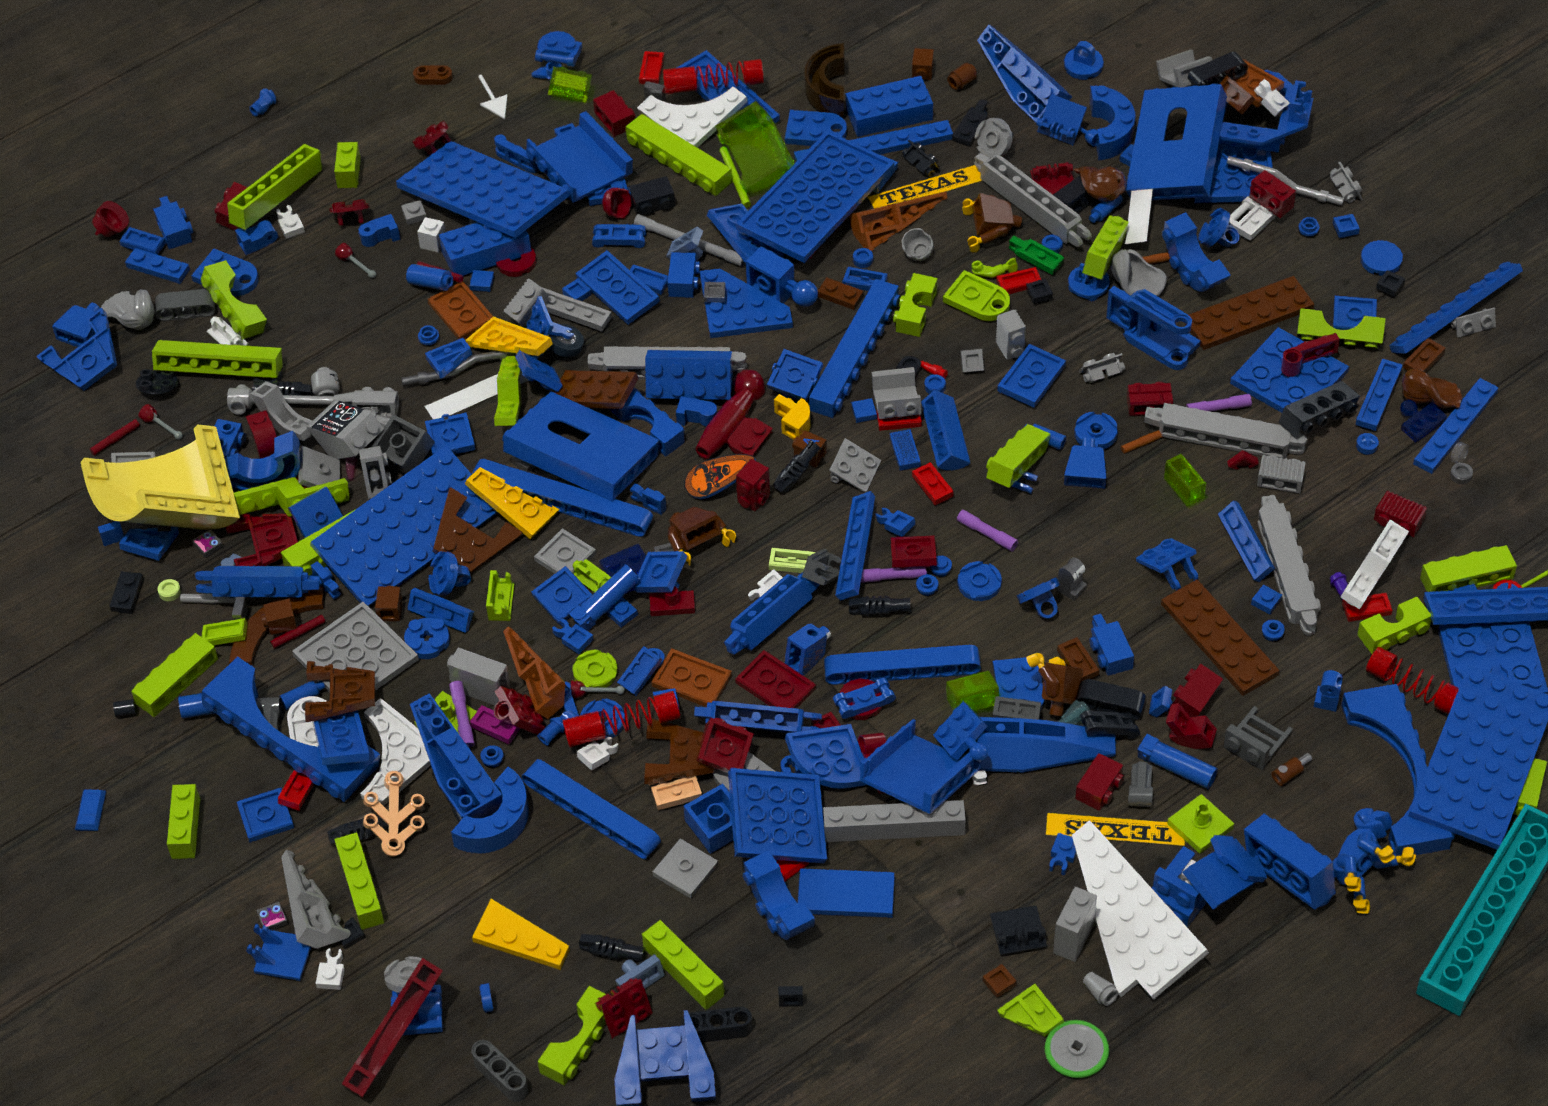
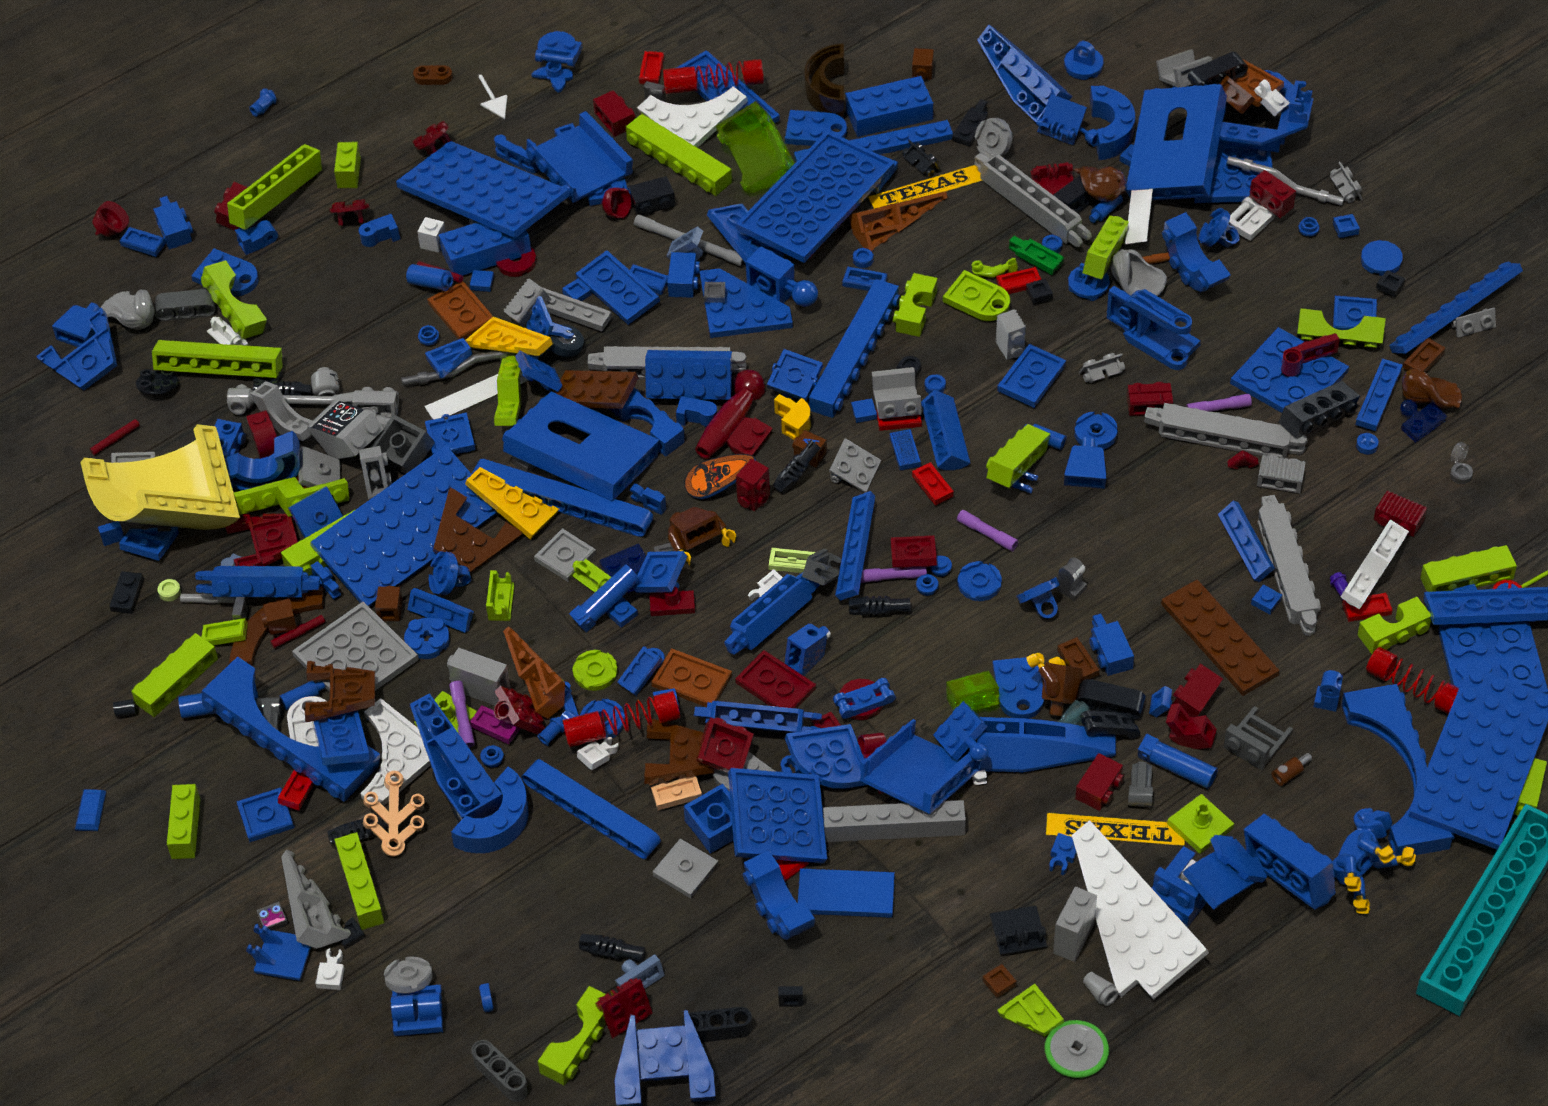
blue plate [125,248,190,284] -> none
hinge [138,404,183,440] -> none
tile [192,529,224,558] -> none
white plate [277,205,305,239] -> none
hinge [335,243,376,278] -> none
dark red arch [342,958,443,1098] -> none
clear pink piece [345,456,357,480] -> none
light grey plate [401,200,426,225] -> none
yellow wing [472,899,570,970] -> none
blue plate [531,566,592,625] -> none
clear neon green brick [548,66,592,103] -> none
blue plate [552,619,593,654] -> none
hinge [571,680,625,698] -> none
blue plate [592,224,646,248] -> none
lime brick [642,920,724,1010] -> none
lime bar [719,146,751,208] -> none
reddish brown plate [818,277,864,310] -> none
blue beam [824,645,981,685] -> none
blue plate [876,508,916,537] -> none
light grey hair [901,228,934,261] -> none
red piece [920,361,948,378] -> none
reddish brown brick [947,63,977,90] -> none
light grey plate [960,349,984,372] -> none
reddish brown torso [962,193,1022,252] -> none
dark grey hinge [992,696,1041,720] -> none
dark orange piece [1120,430,1163,454] -> none
blue plate [1136,538,1198,591] -> none
clear neon green brick [1164,454,1207,506] -> none
reddish brown plate [1184,276,1314,350] -> none
blue plate [1262,620,1285,641] -> none
blue plate [1413,378,1499,474] -> none

